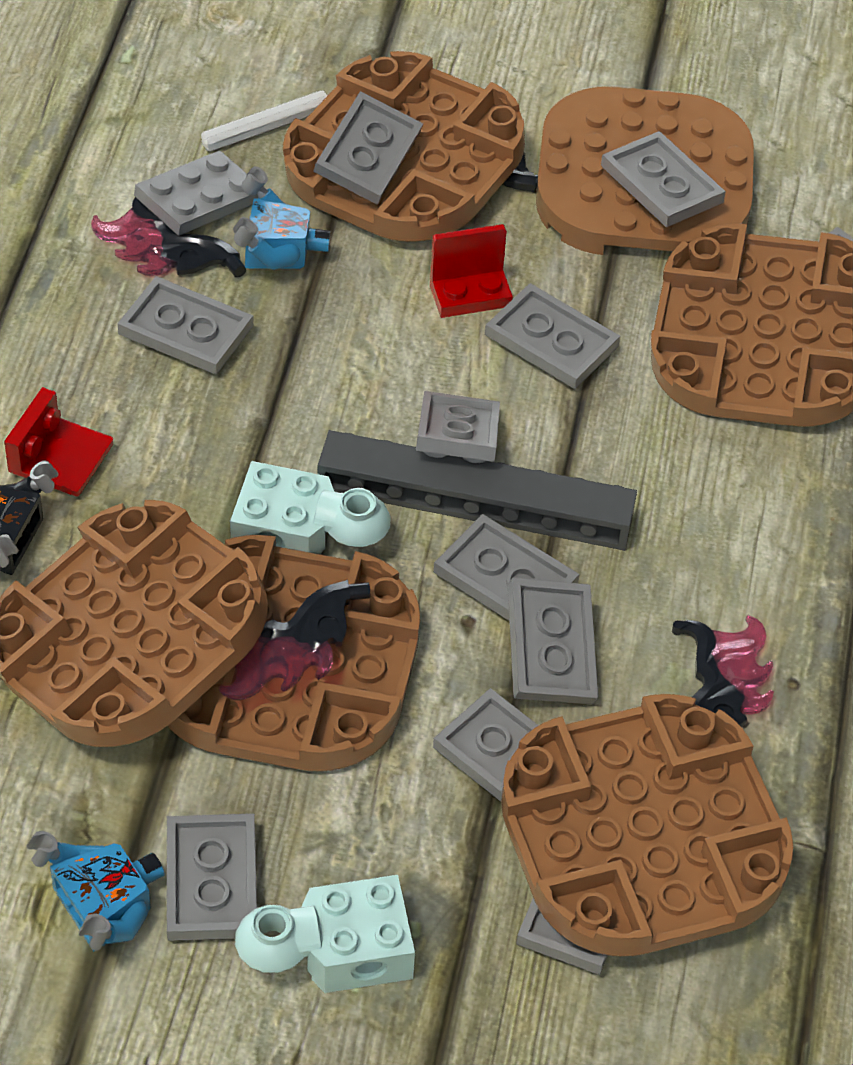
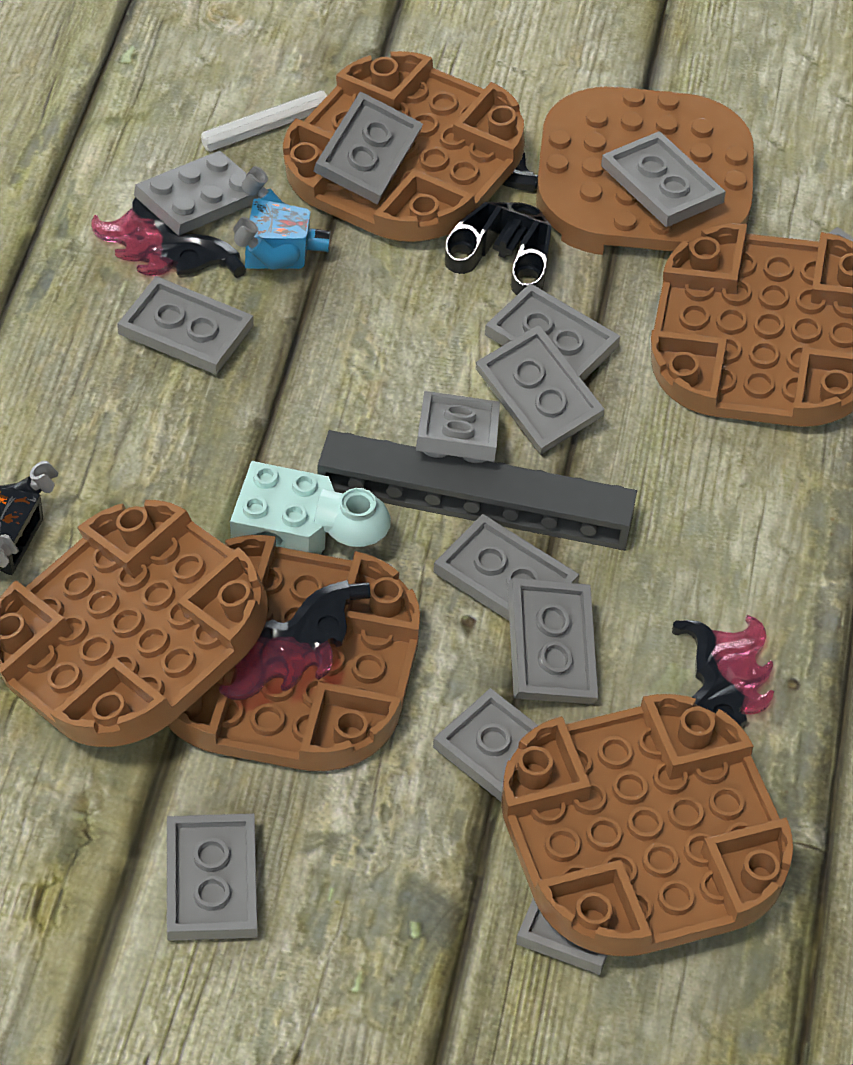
red bracket [4,387,113,497] -> none
dark azure torso [26,831,164,952] -> none
light aqua brick [235,875,415,993] -> none
red bracket [430,224,513,318] -> none
none -> black connector [444,202,552,295]
none -> light grey plate [476,324,605,455]

